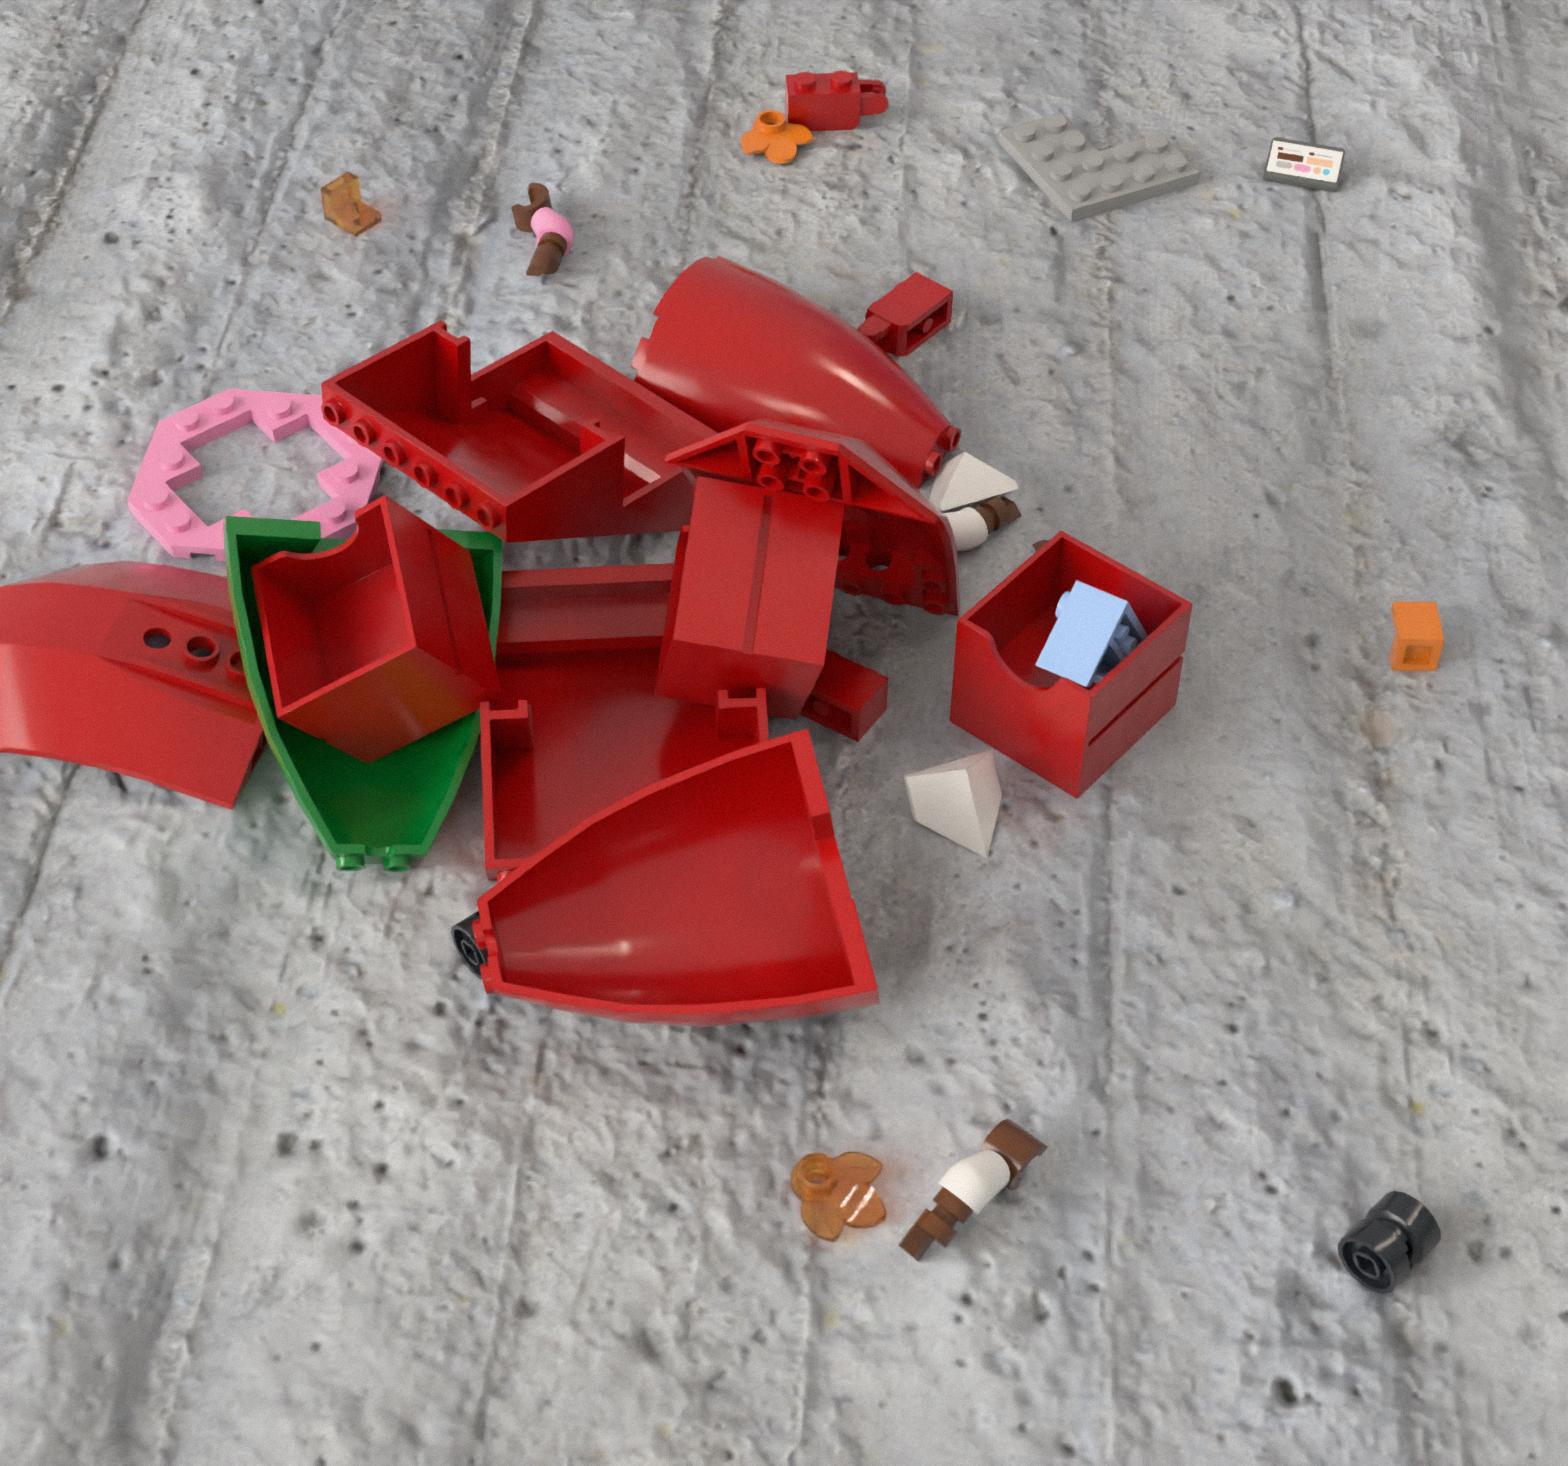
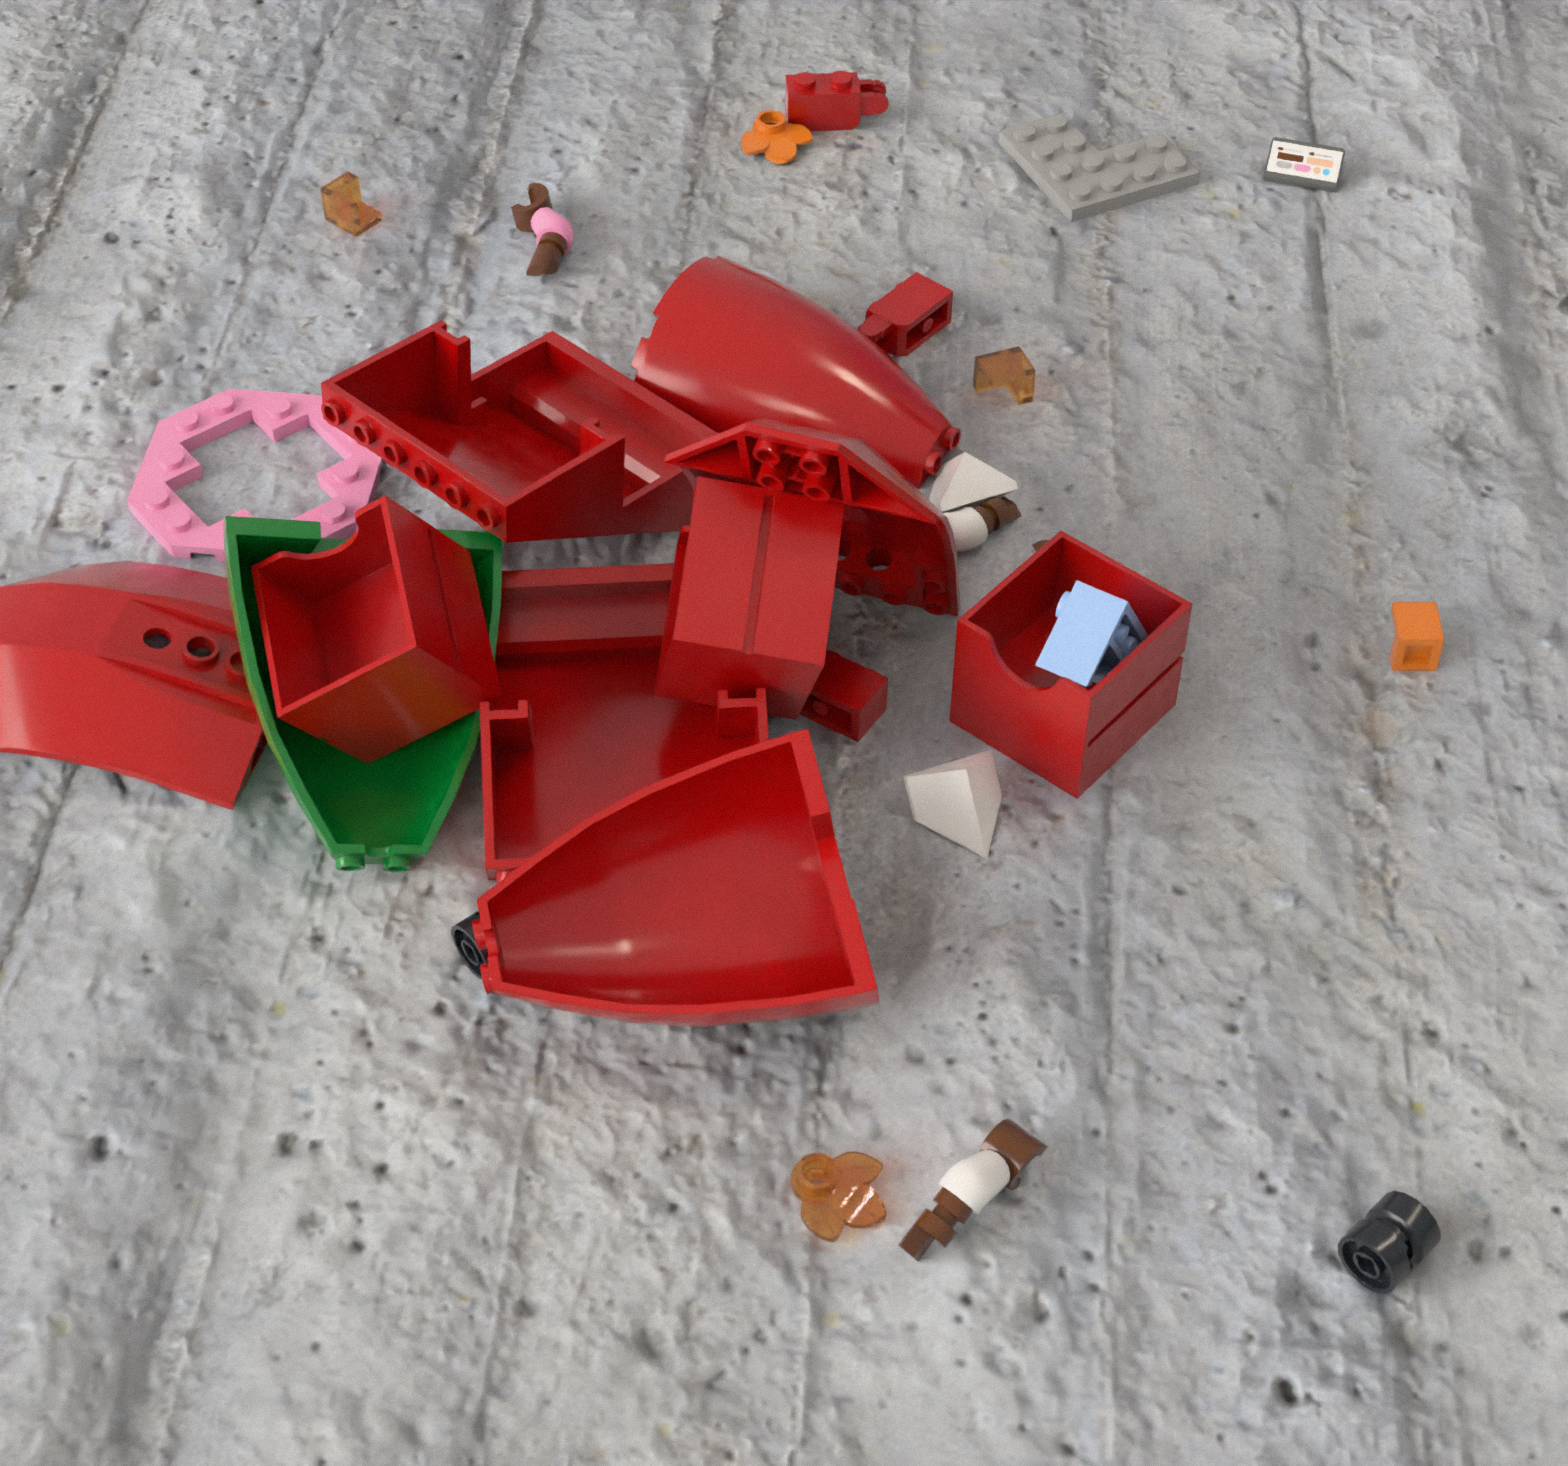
none -> clear orange panel [973,346,1036,405]

